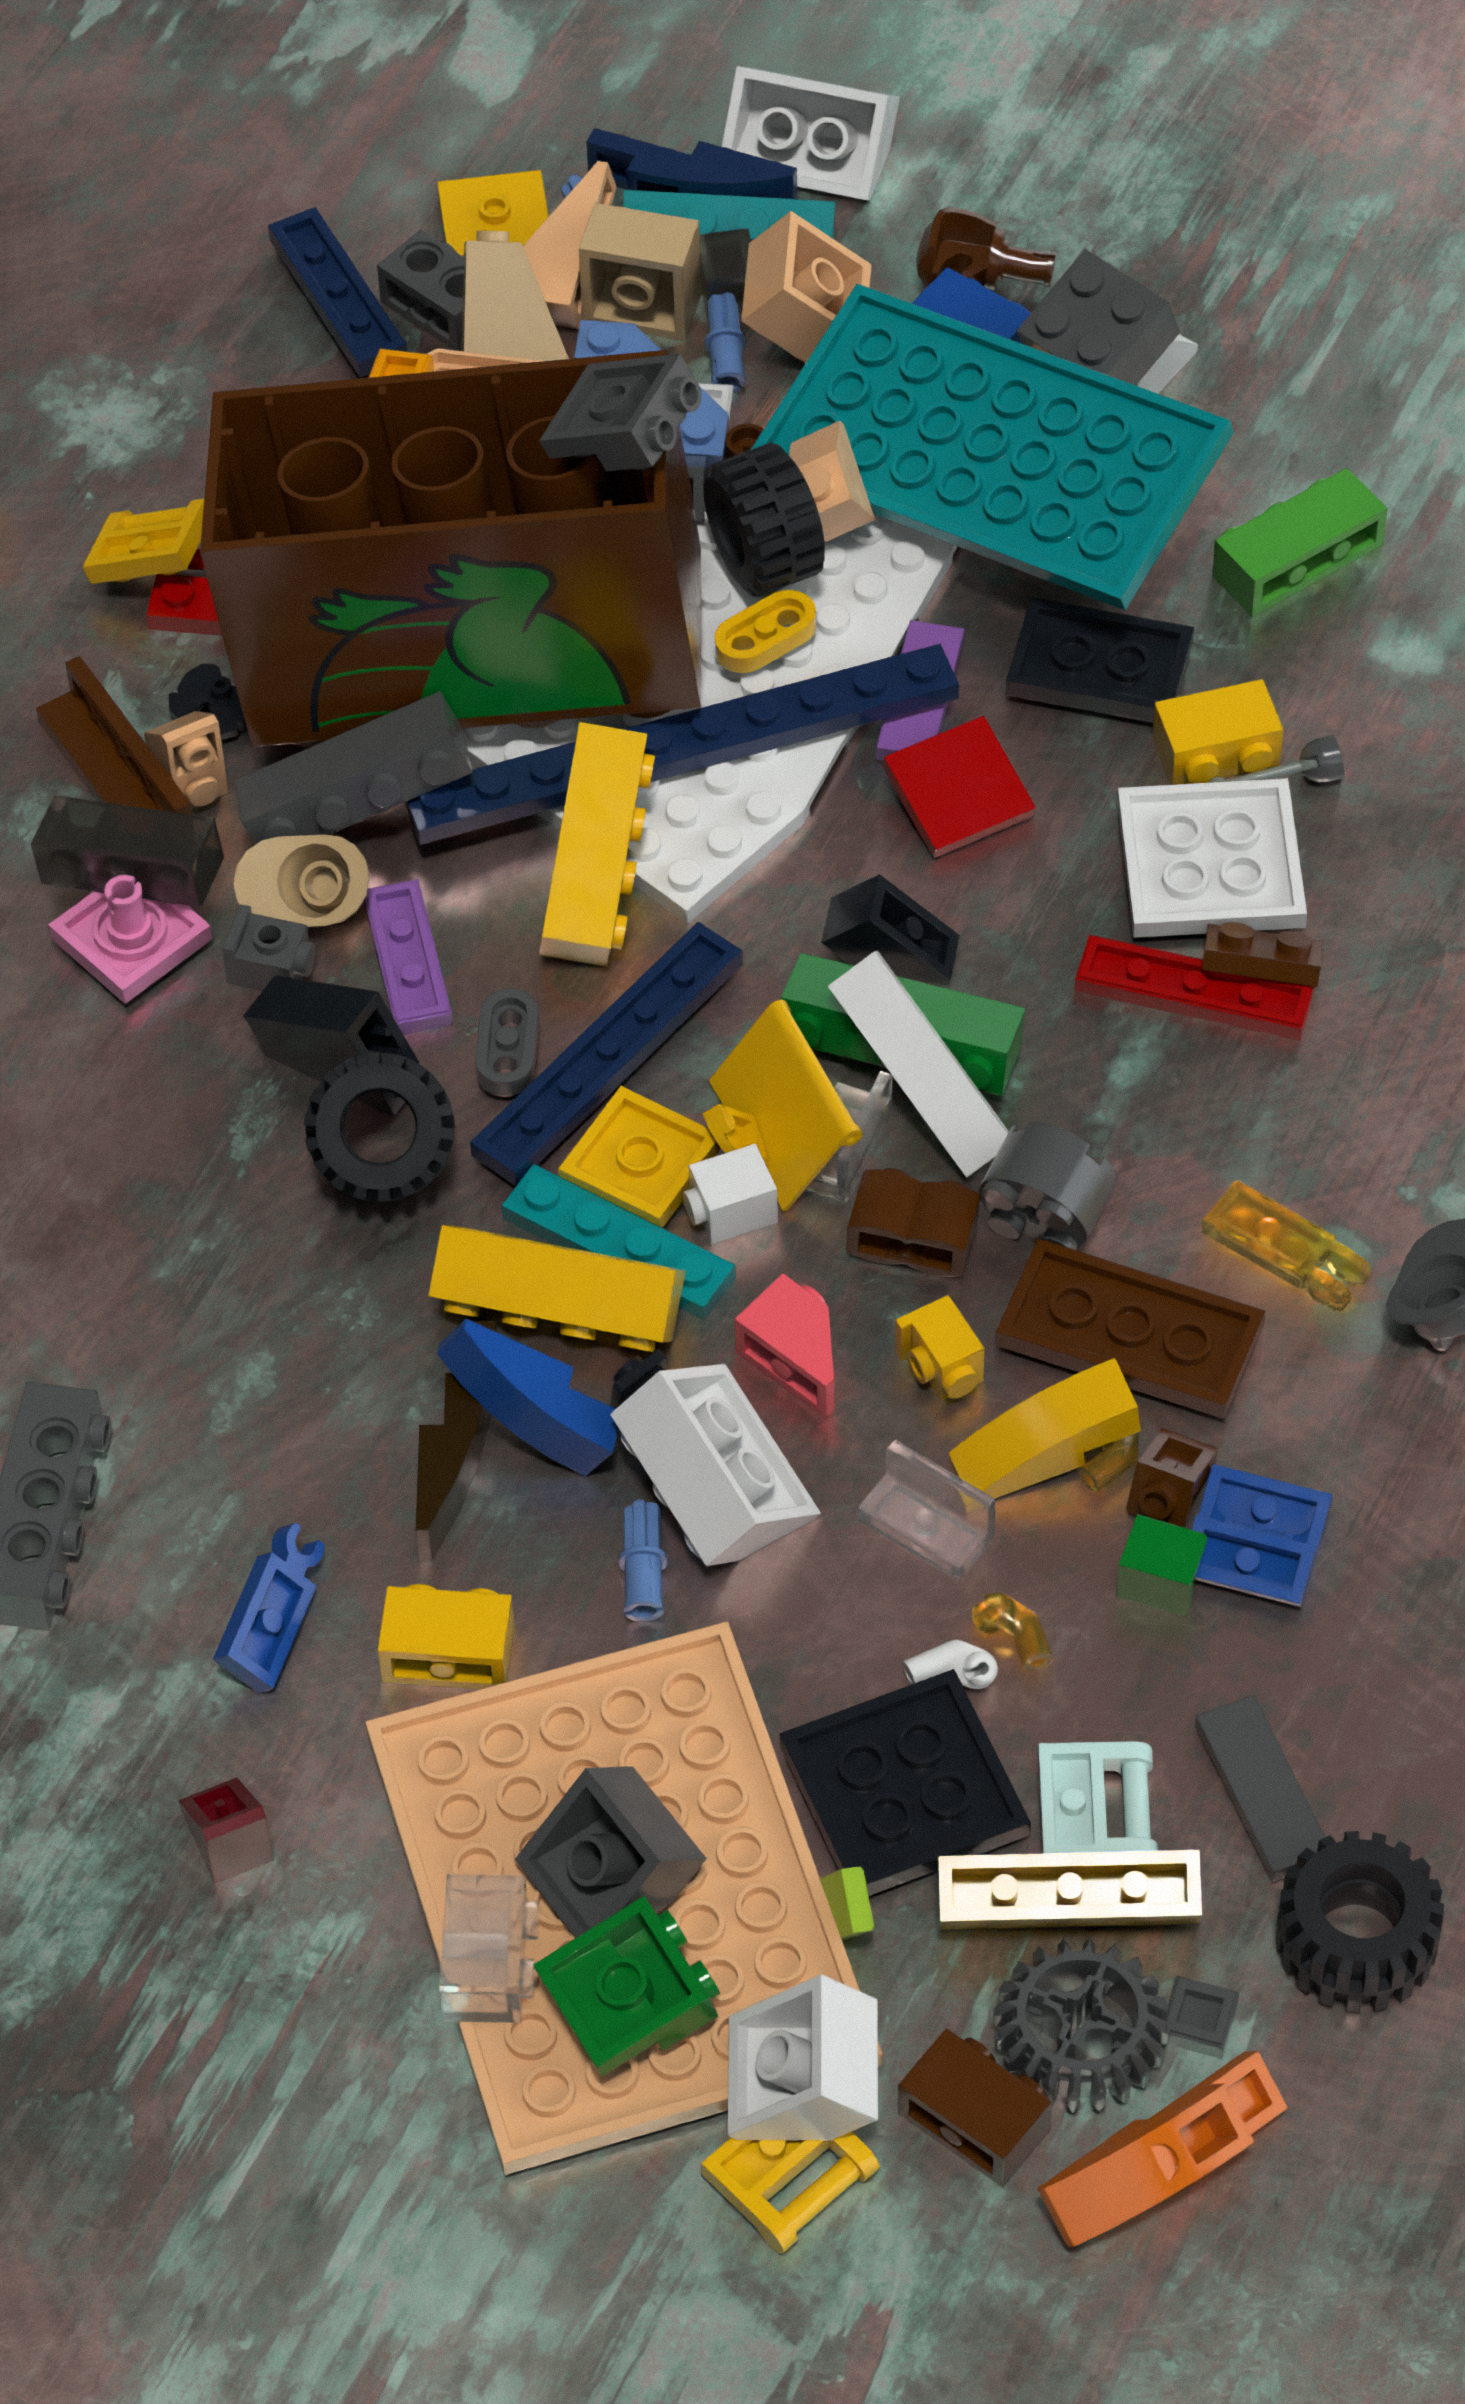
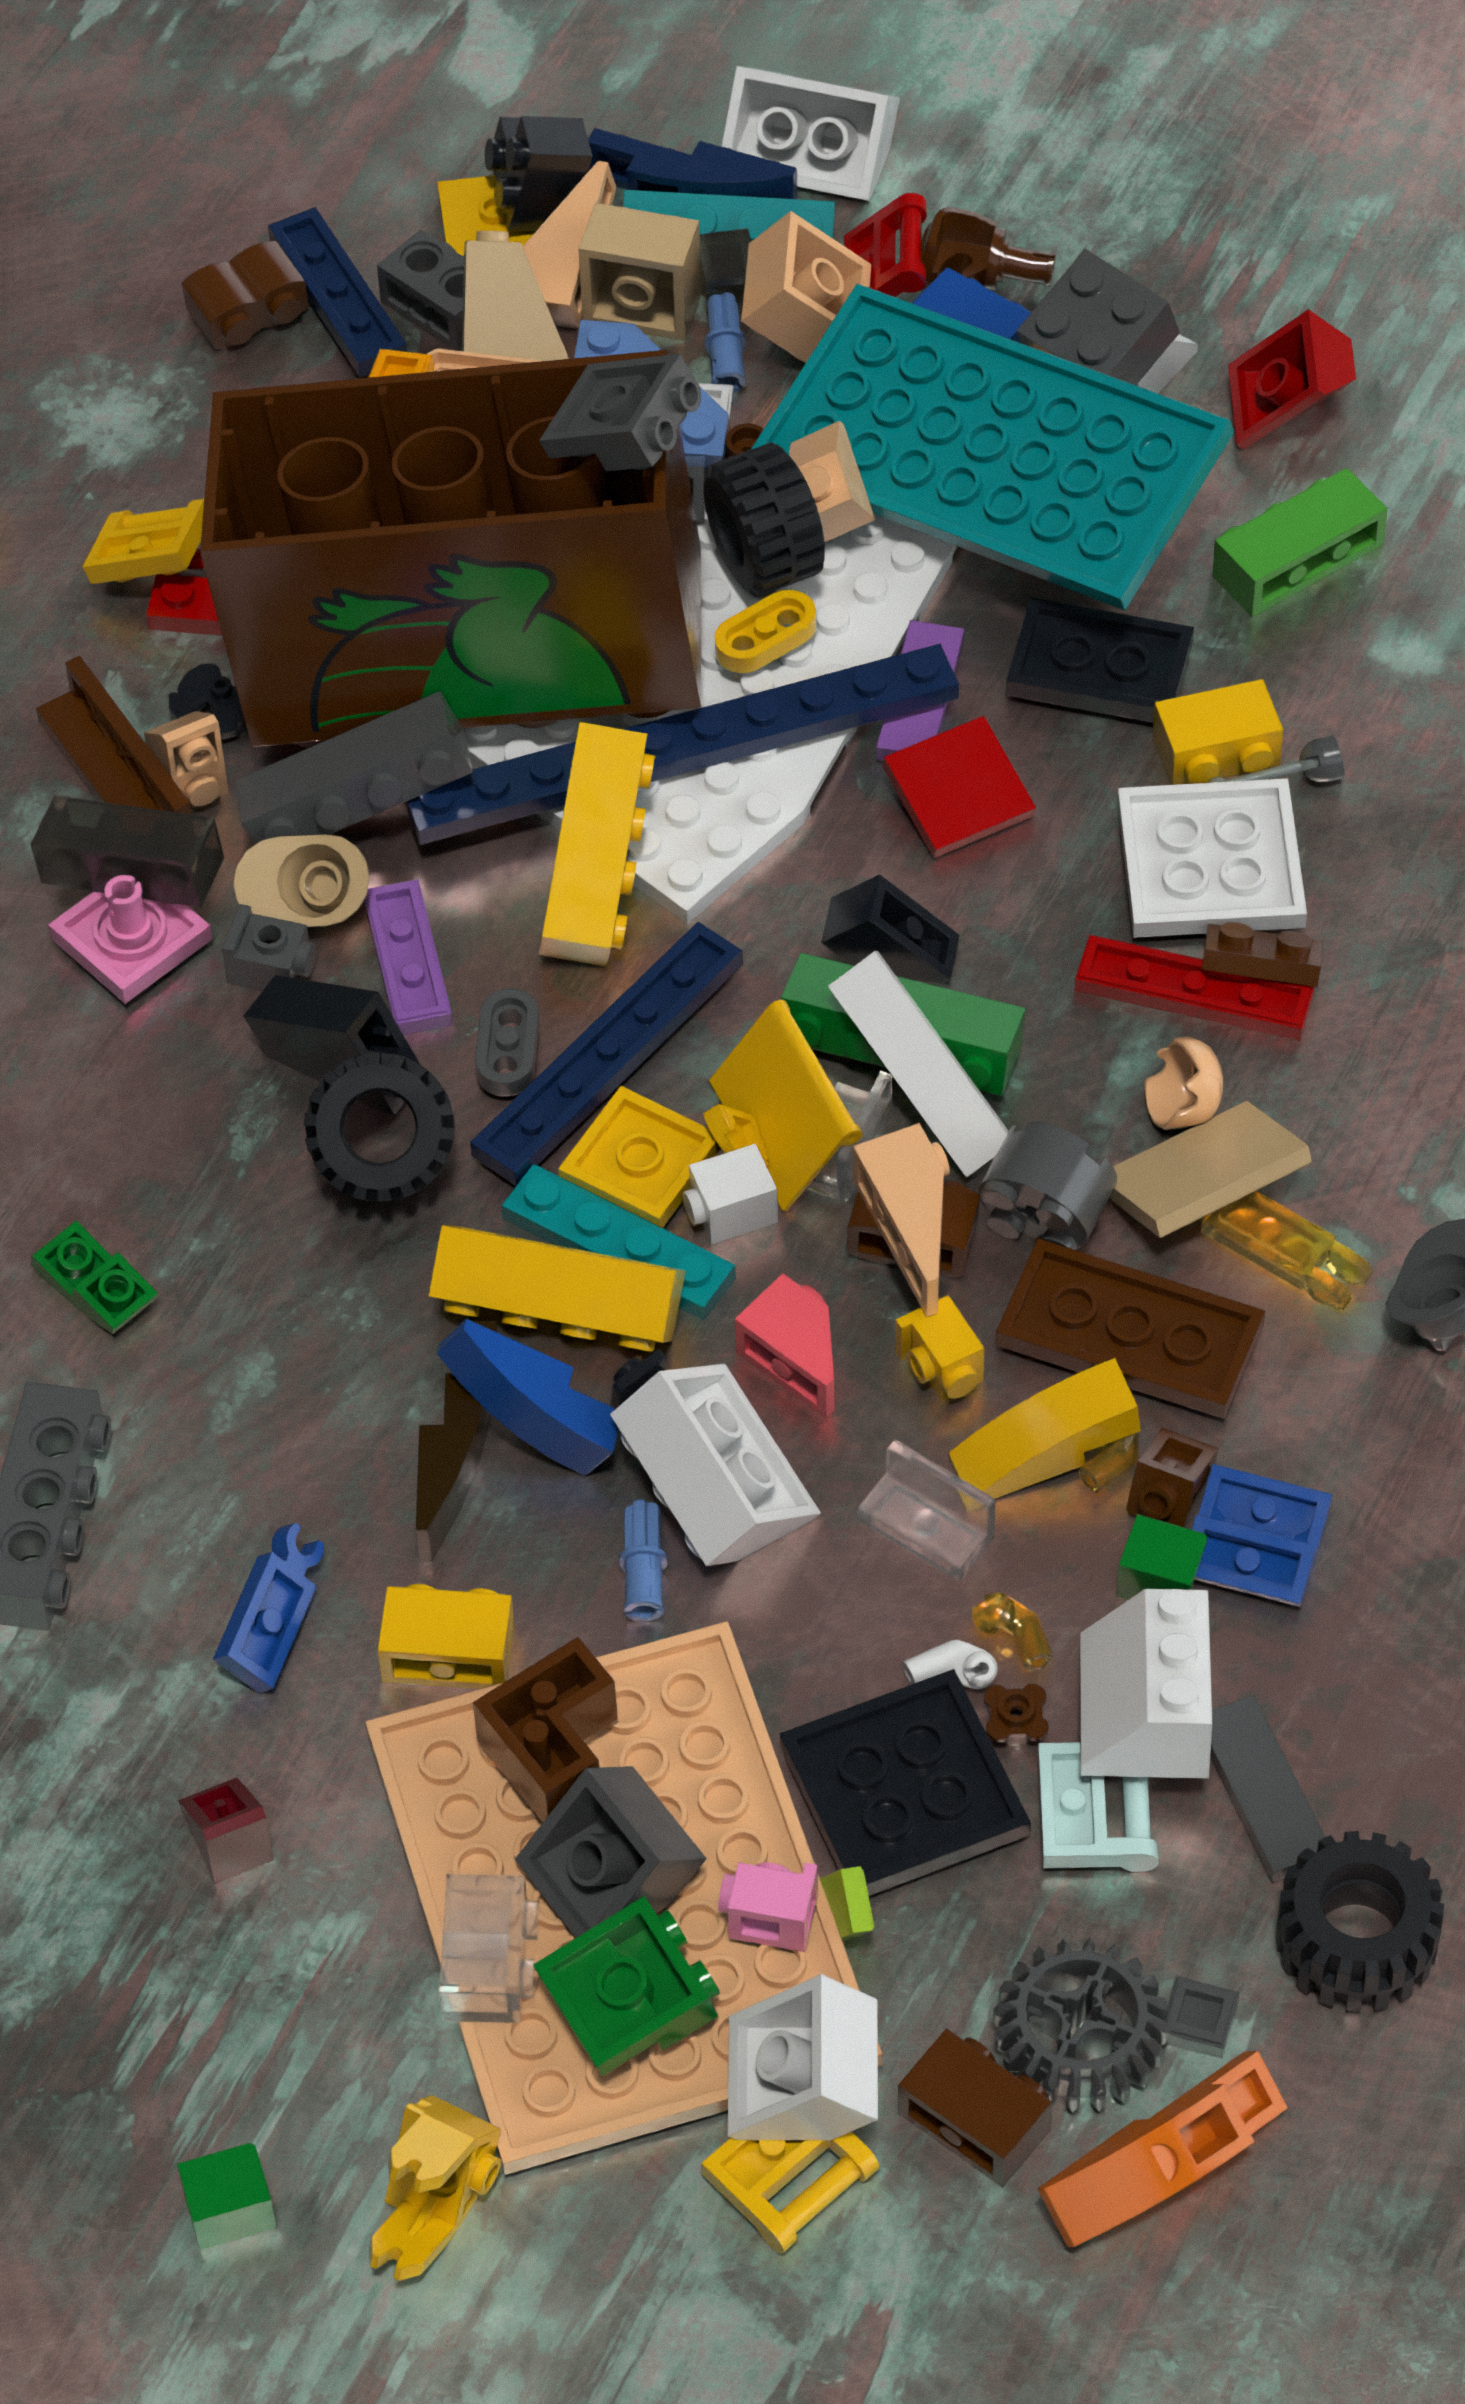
brick [938,1850,1202,1930] -> none
none -> green slope [31,1220,158,1334]
none -> green panel [177,2143,276,2250]
none -> reddish brown brick [182,241,309,349]
none -> yellow piece [369,2095,501,2281]
none -> reddish brown brick [473,1637,618,1822]
none -> black brick [485,116,592,231]
none -> bright pink brick [718,1862,818,1952]
none -> red plate [844,193,927,297]
none -> light nougat slope [853,1123,950,1317]
none -> reddish brown plate [984,1683,1049,1746]
none -> white slope [1080,1589,1212,1779]
none -> tan tile [1109,1101,1312,1238]
none -> light nougat hair [1144,1037,1223,1130]
none -> red slope [1228,309,1356,450]

